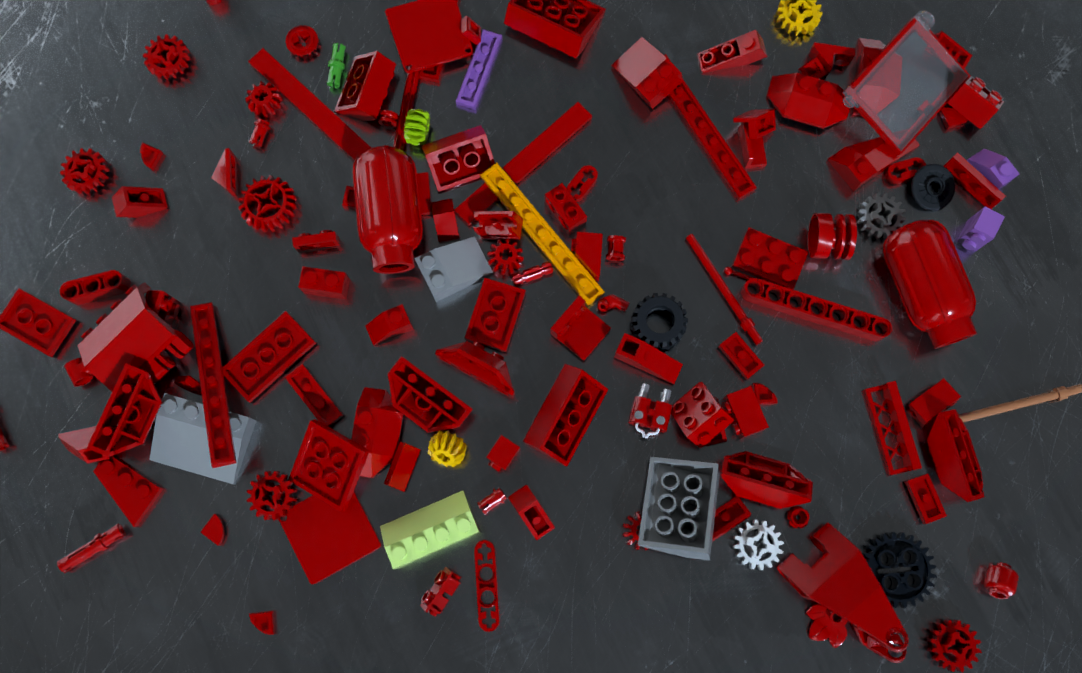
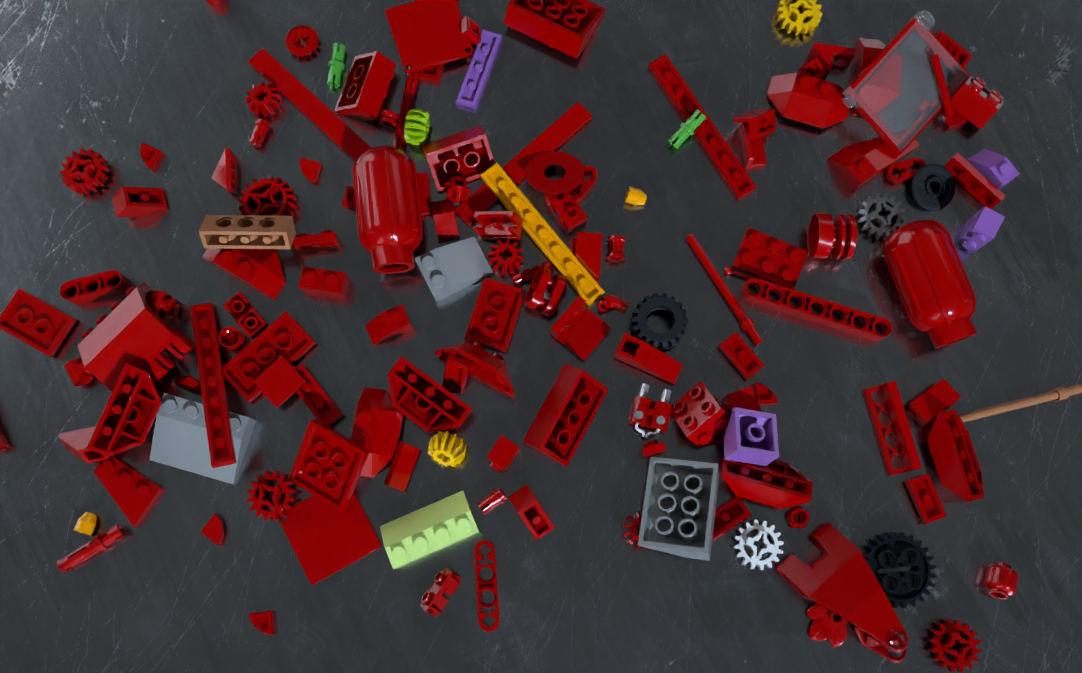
red gear [143,34,191,80] -> none
red slope [611,37,683,109] -> none
red slope [697,30,767,73] -> none
none -> light orange hose [73,512,97,536]
none -> nougat brick [199,215,296,249]
none -> red wedge [202,248,286,300]
none -> red wheel [219,326,247,352]
none -> red slope [223,291,268,338]
none -> red piece [253,355,307,408]
none -> red tile [300,157,322,184]
none -> red tile [442,354,471,395]
none -> red gear [443,176,471,203]
none -> red brick [524,266,567,317]
none -> red sticker [525,151,585,194]
none -> light orange hose [624,186,647,205]
none -> red plate [640,440,667,459]
none -> bright green pin [668,109,706,150]
none -> medium lavender slope [724,407,779,466]
none -> red bar [930,54,954,118]

